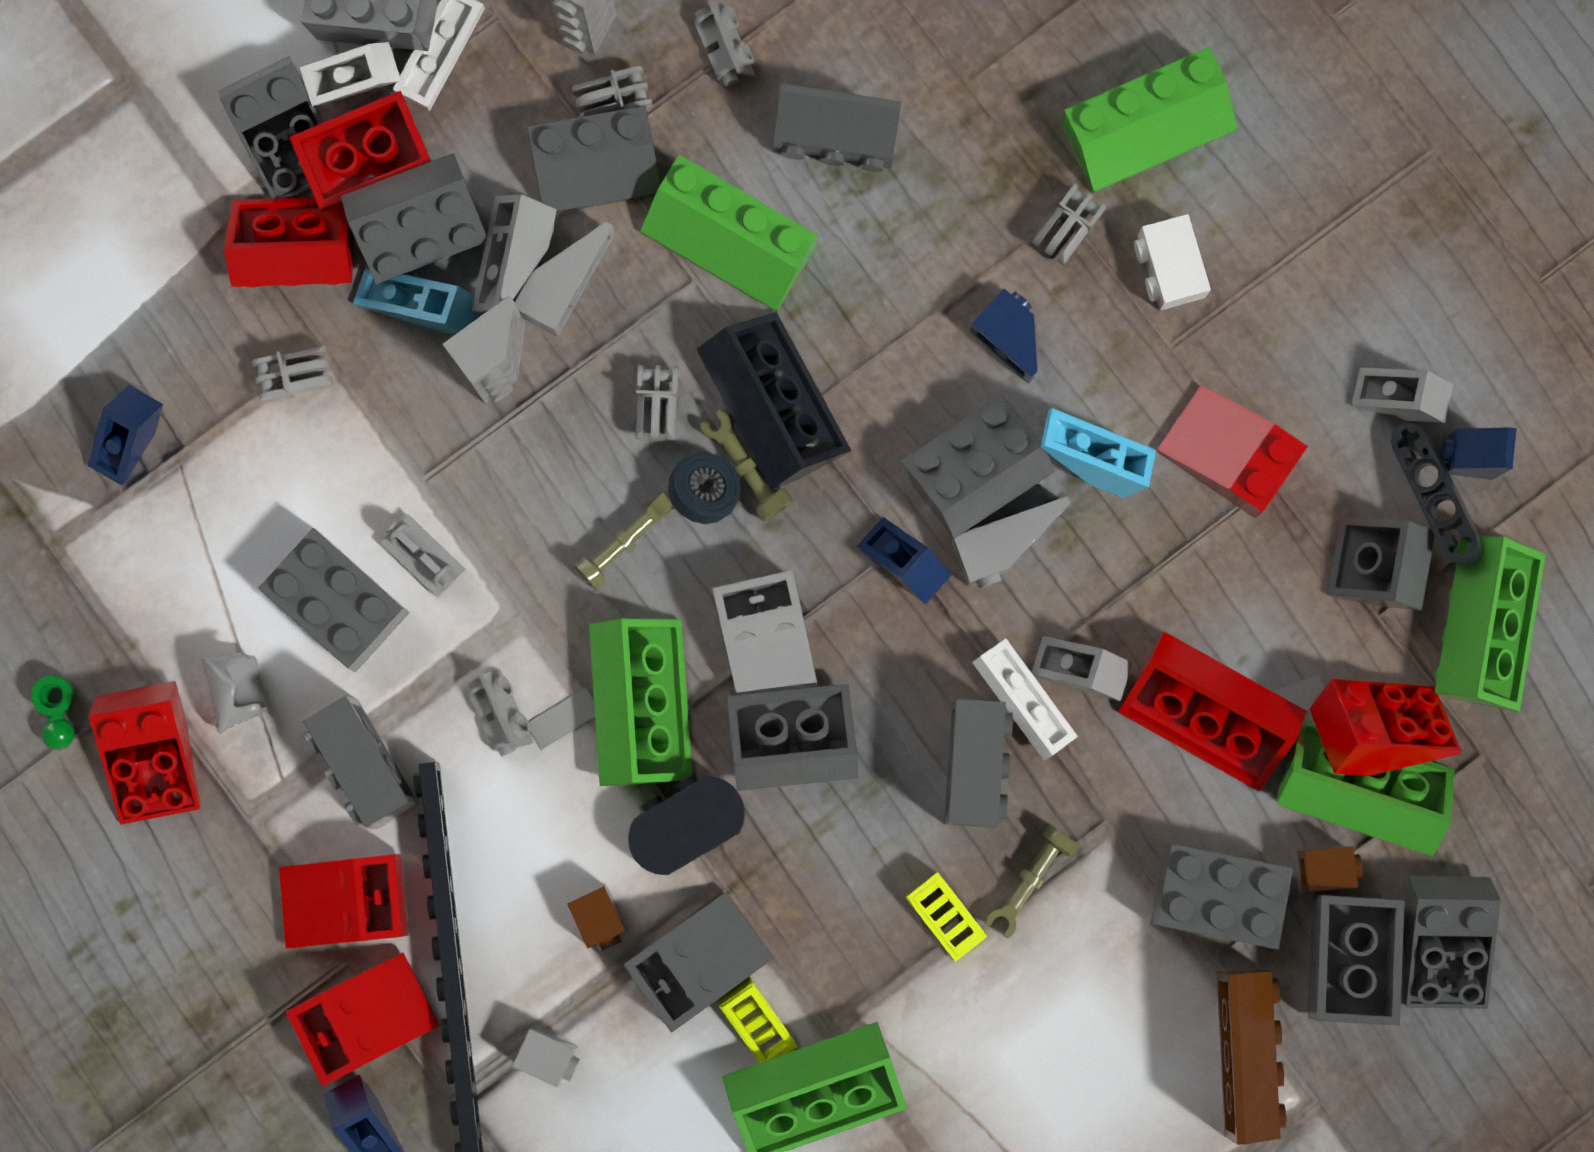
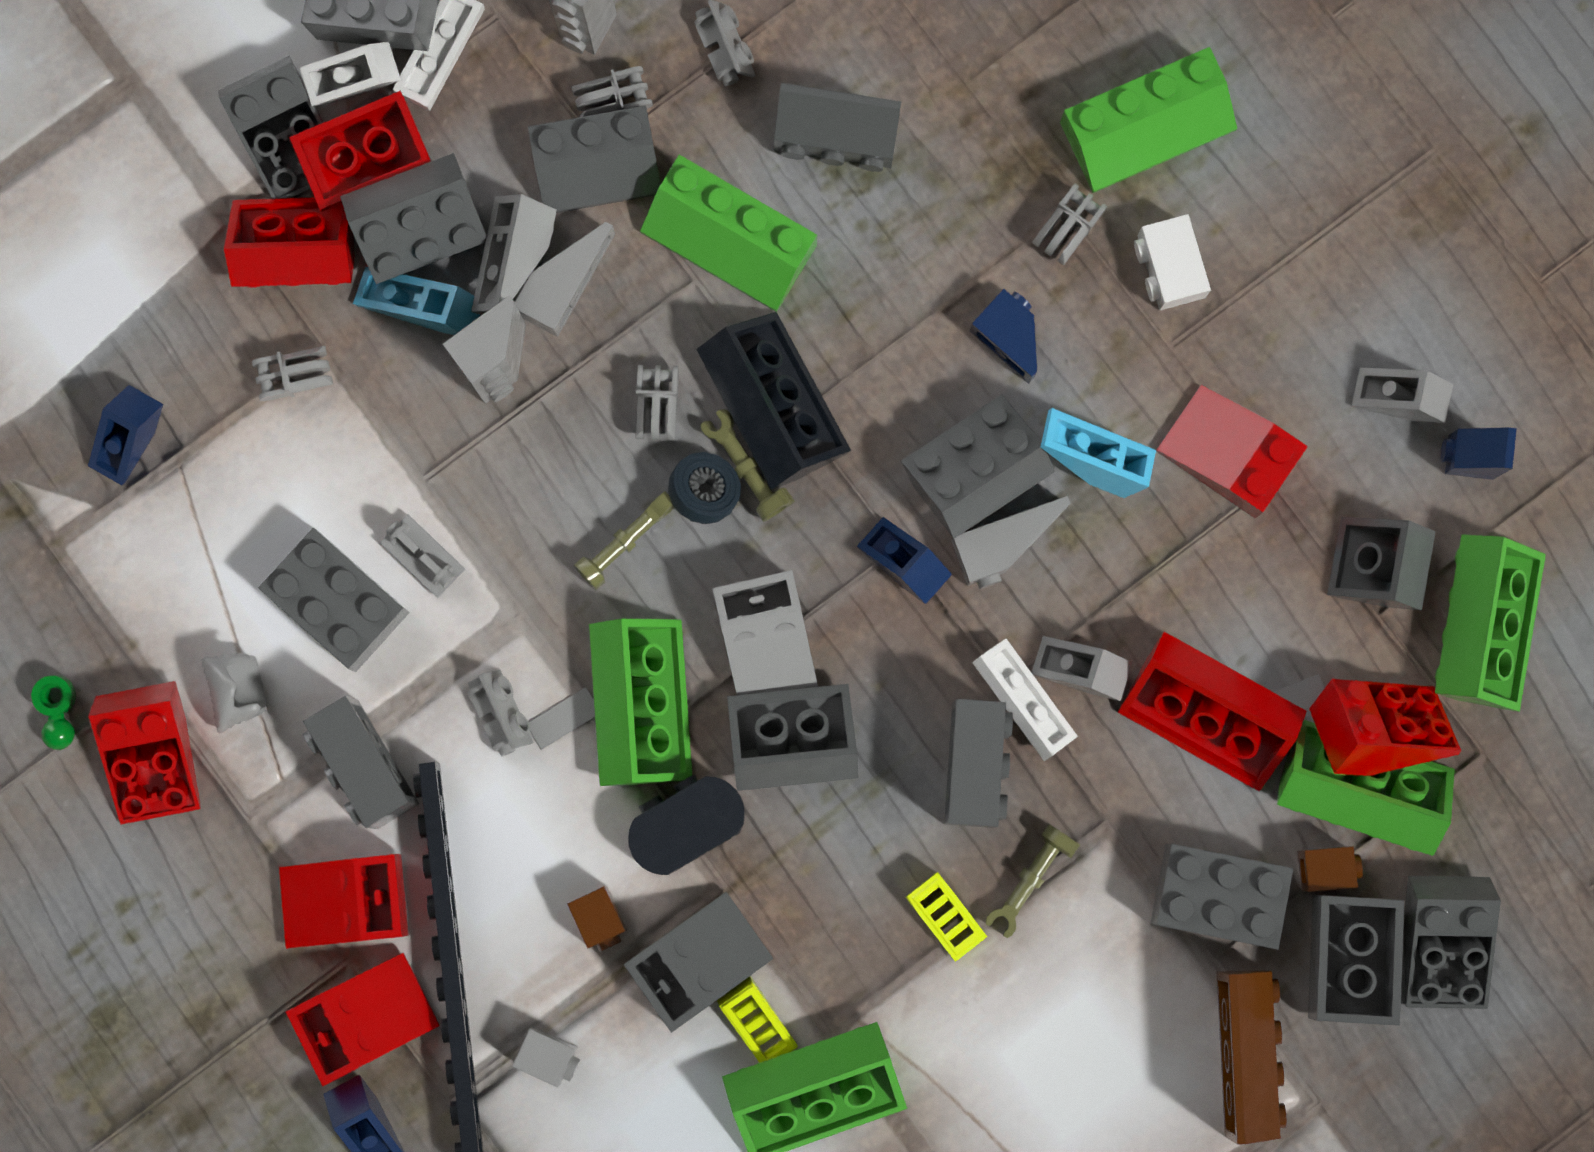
black beam [1391,422,1484,566] -> none

